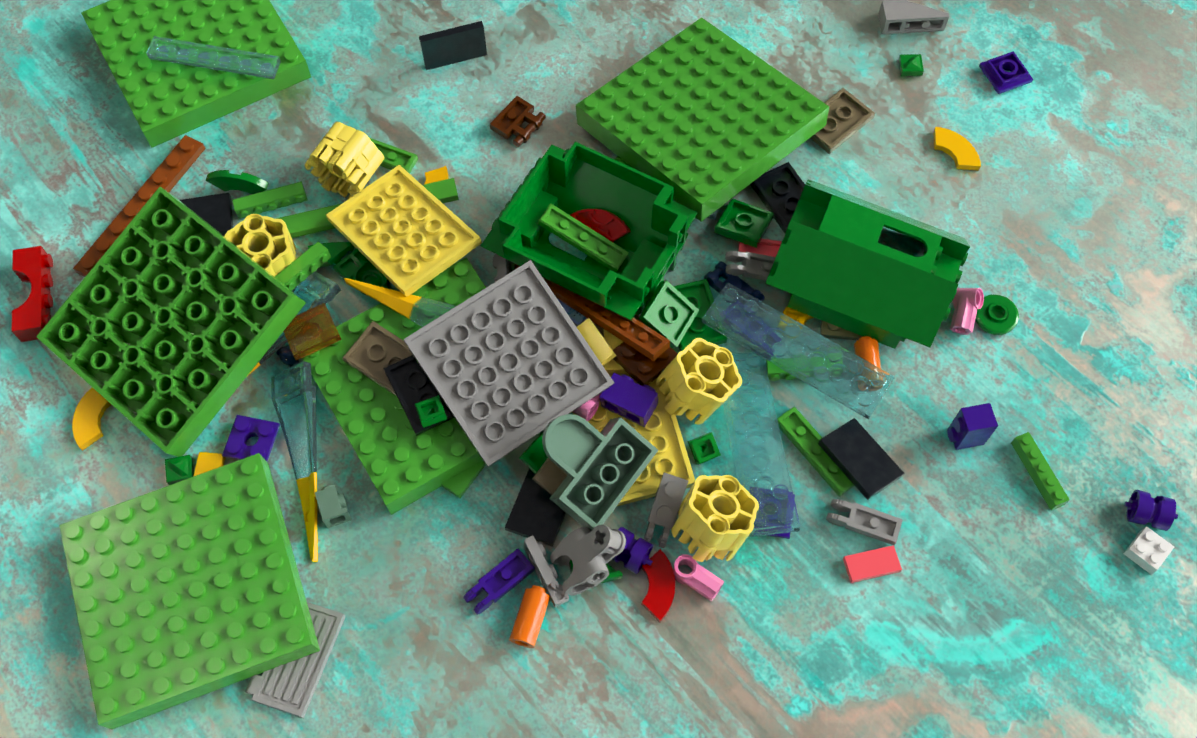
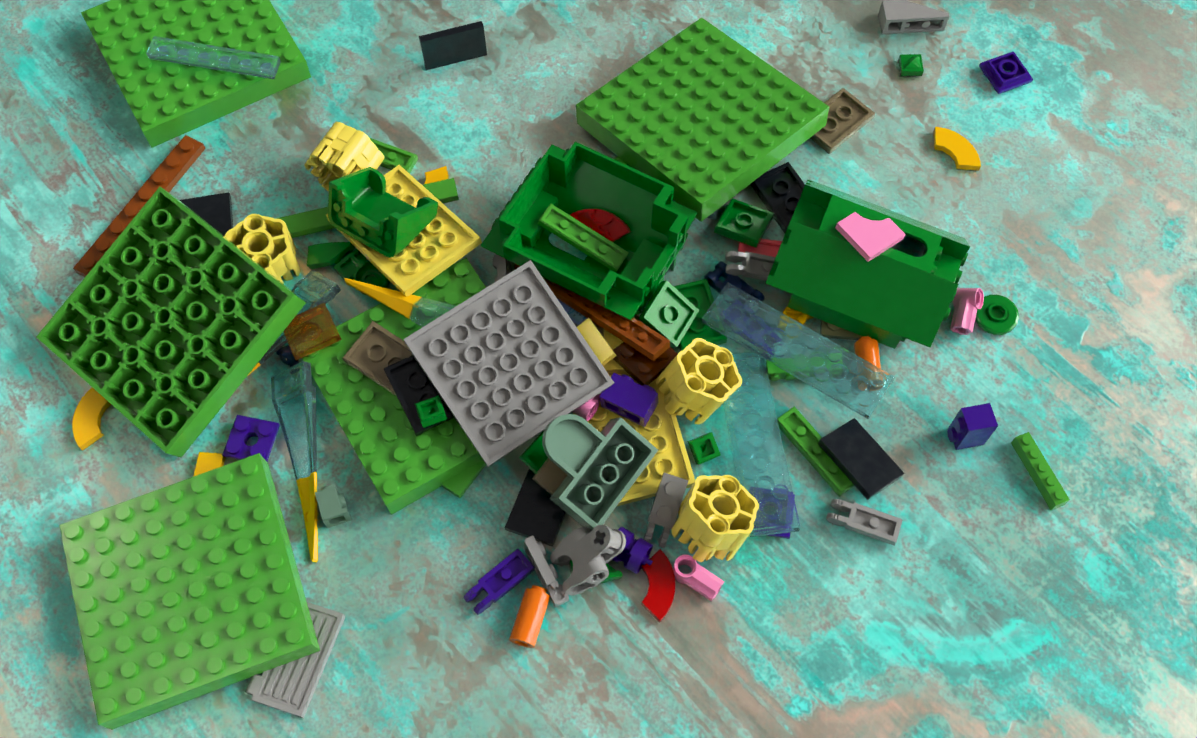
red arch [12,246,53,342] -> none
green tile [165,455,194,485] -> none
green tile [205,170,269,194] -> none
bright green piece [232,181,308,219] -> none
bright green piece [275,241,331,291] -> none
reddish brown plate [490,96,546,147] -> none
coral tile [843,545,902,583] -> none
white piece [1123,526,1174,574] -> none
dark purple wheel [1124,490,1178,531] -> none
none -> green windscreen [328,167,438,258]
none -> bright pink tile [835,212,906,262]

